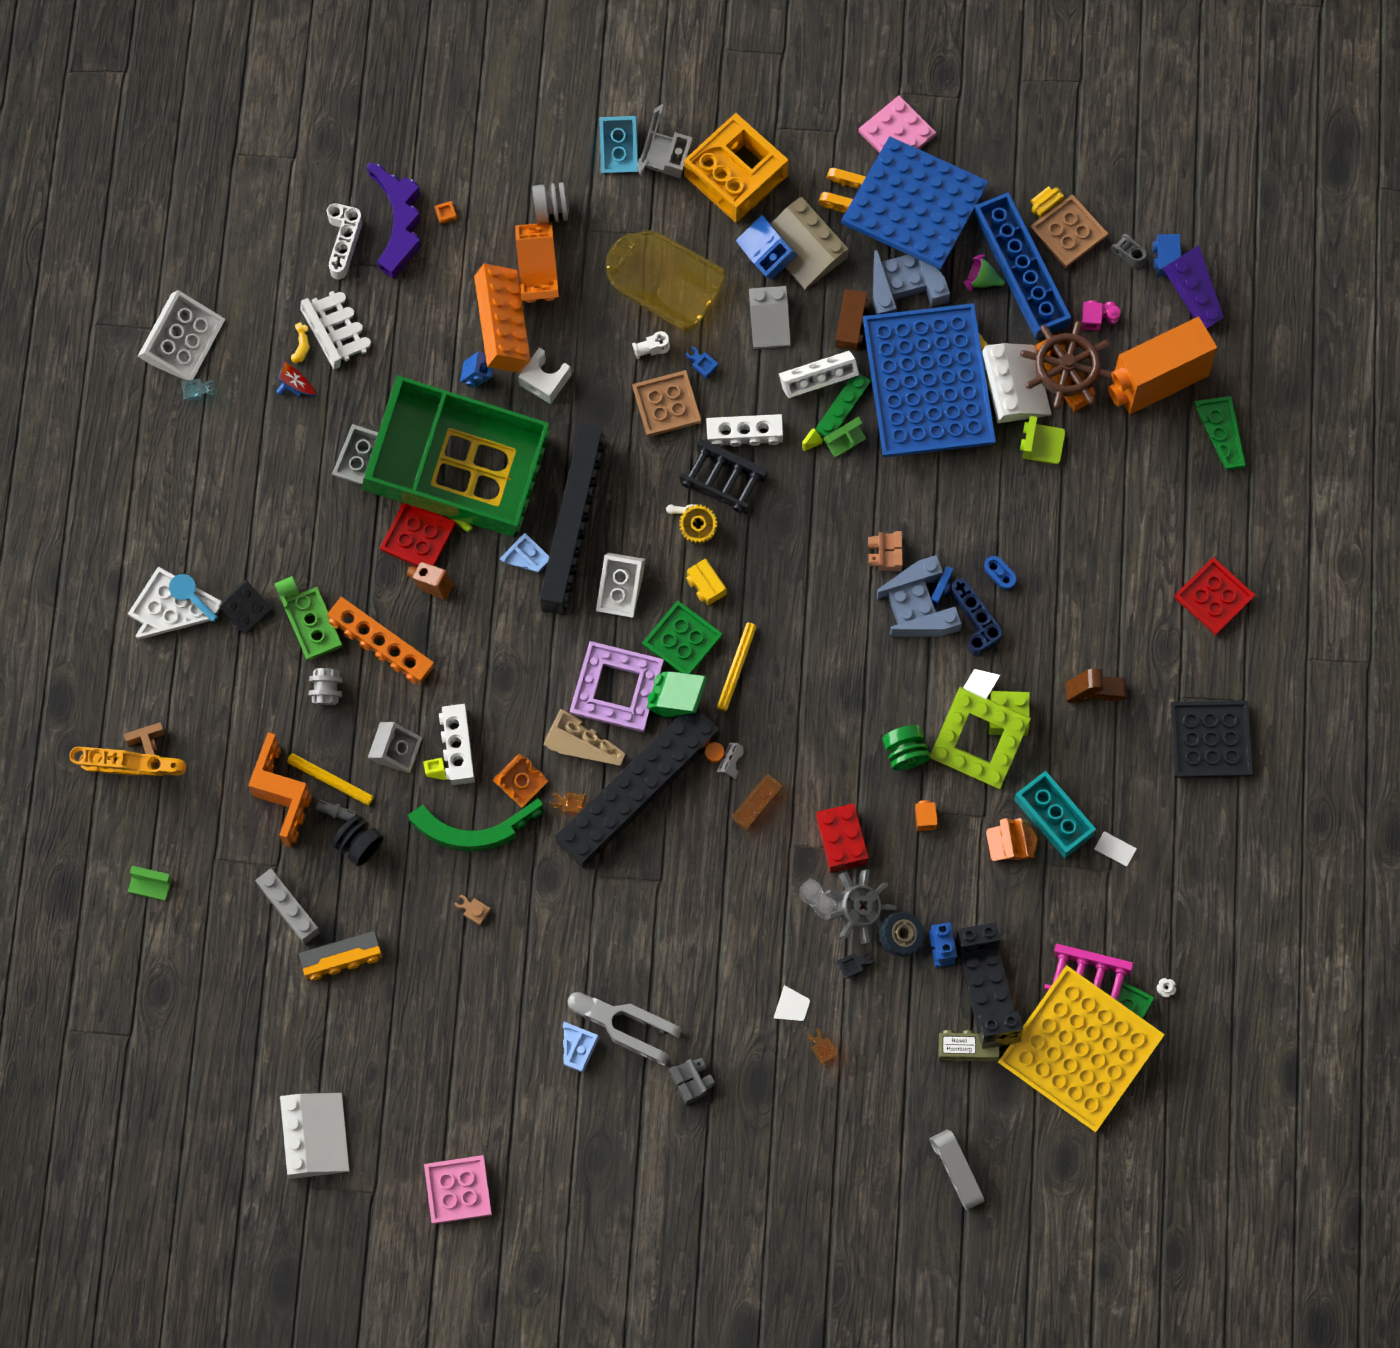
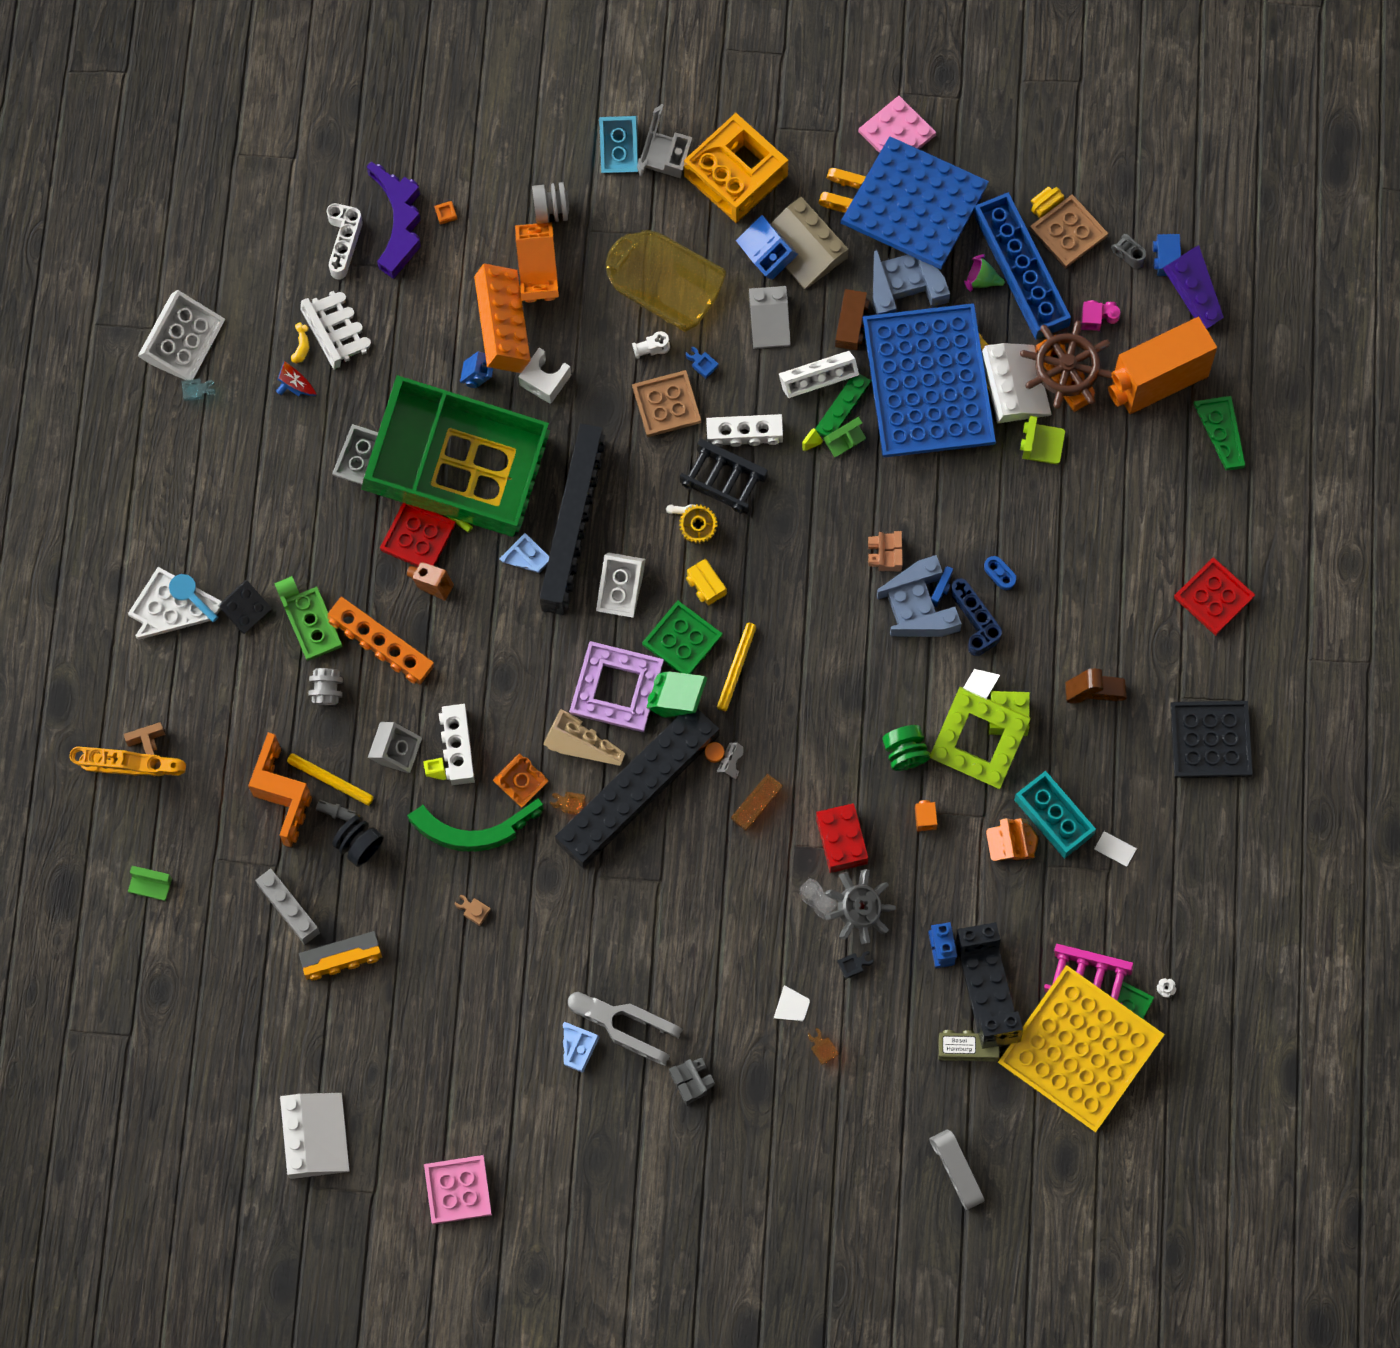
black wheel [878,912,924,956] -> none

